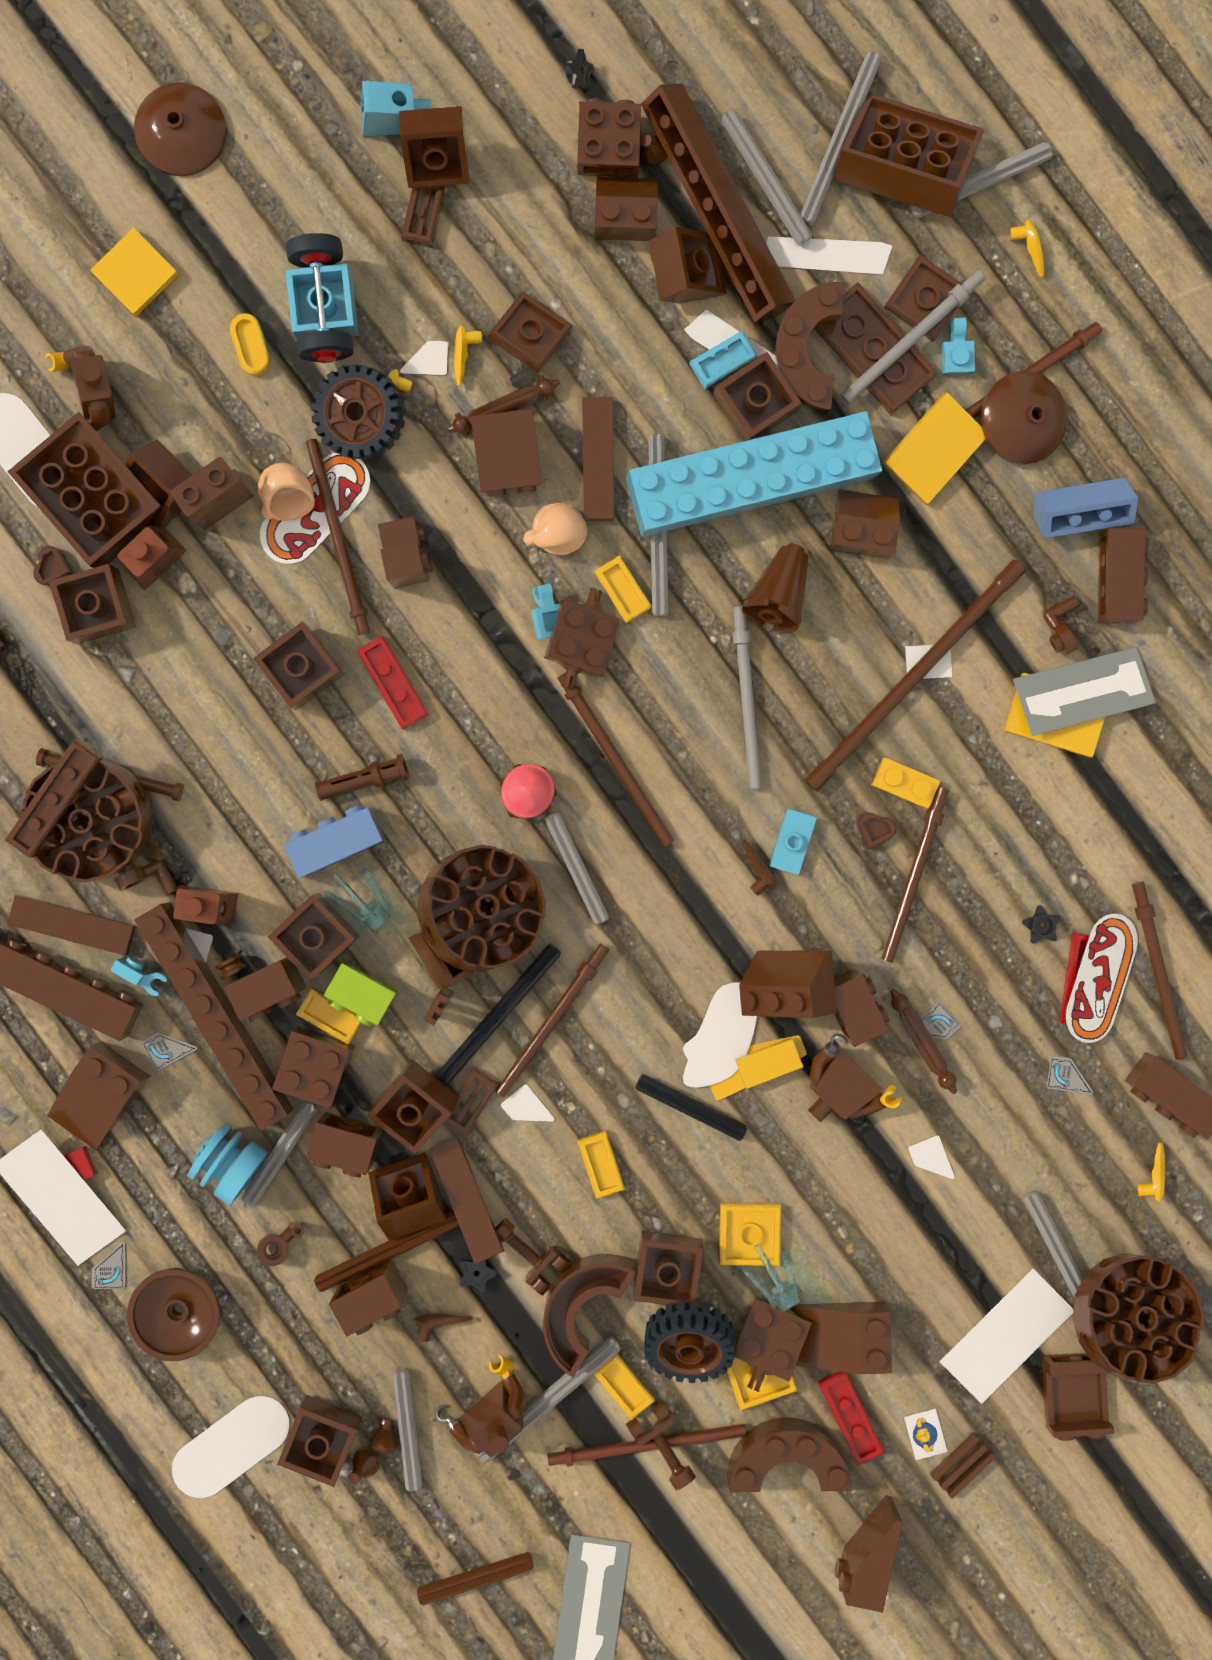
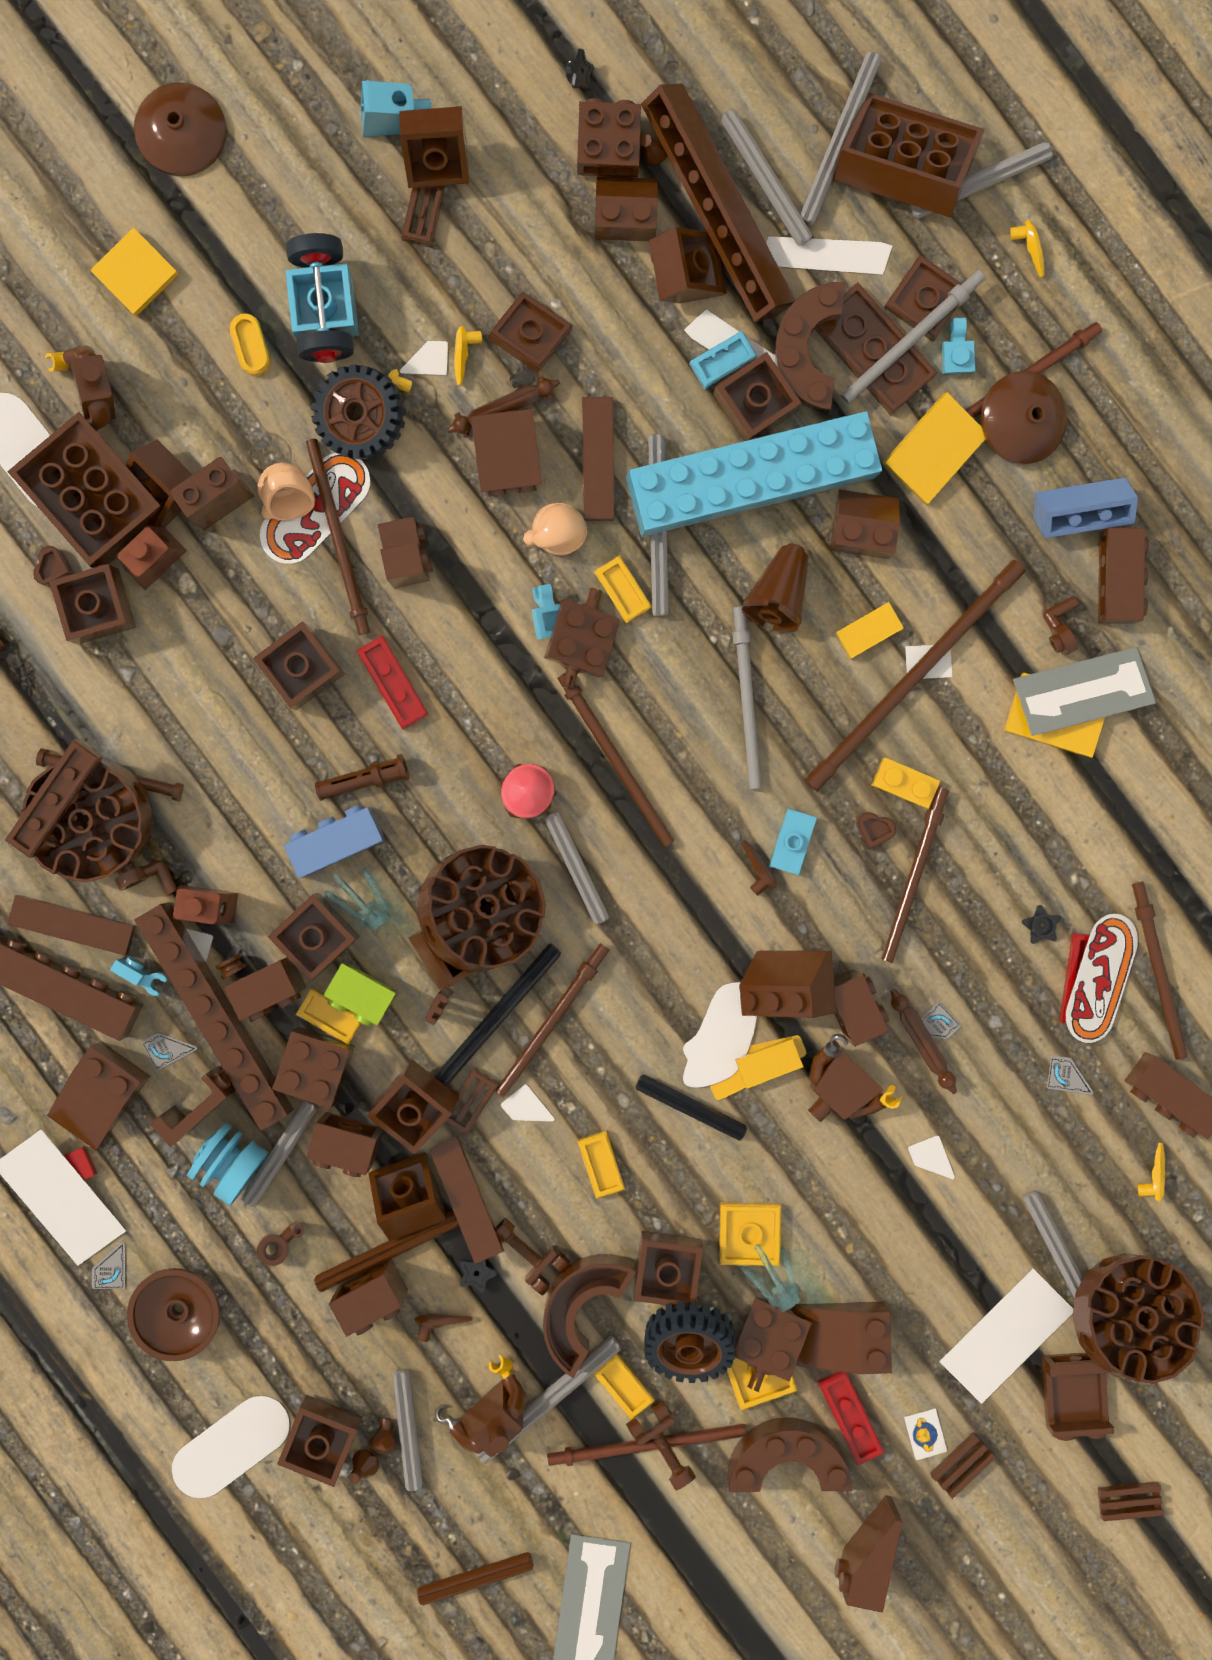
none -> reddish brown panel [150,1065,236,1147]
none -> yellow tile [835,602,904,659]
none -> reddish brown tile [1098,1482,1164,1521]

